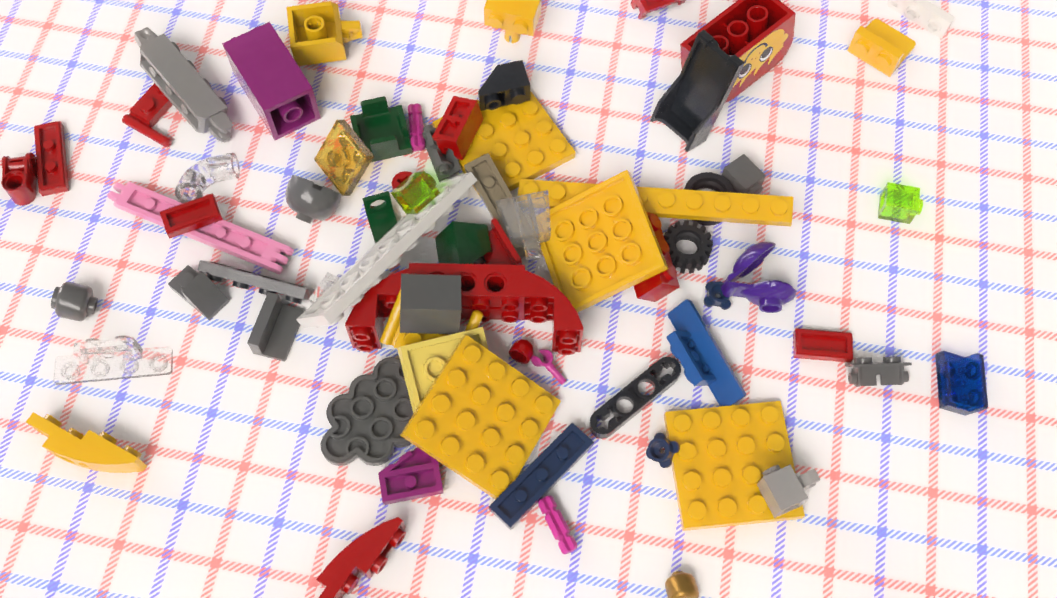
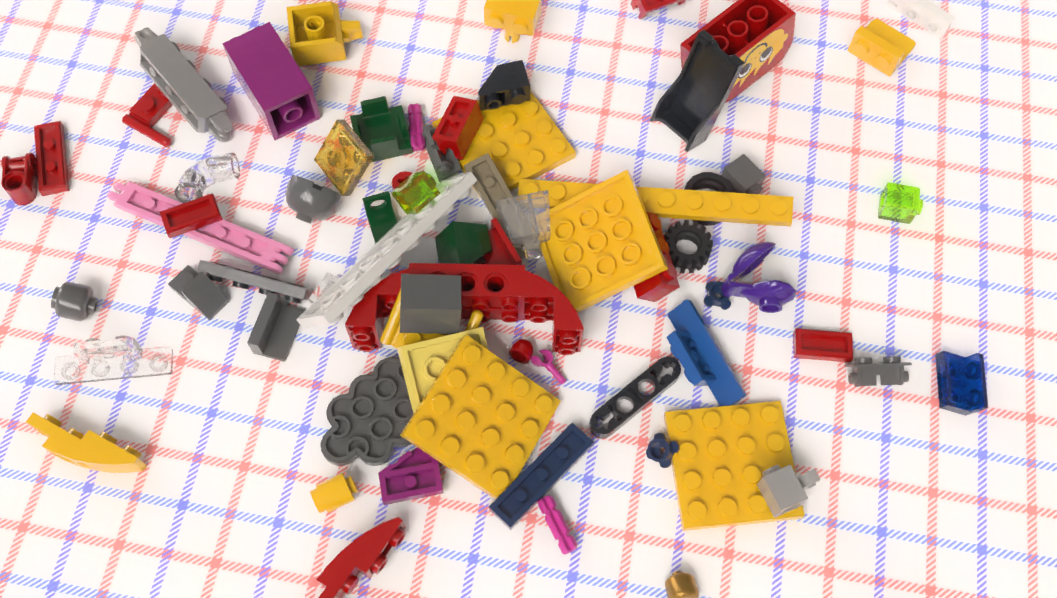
none -> yellow brick [310,473,358,513]

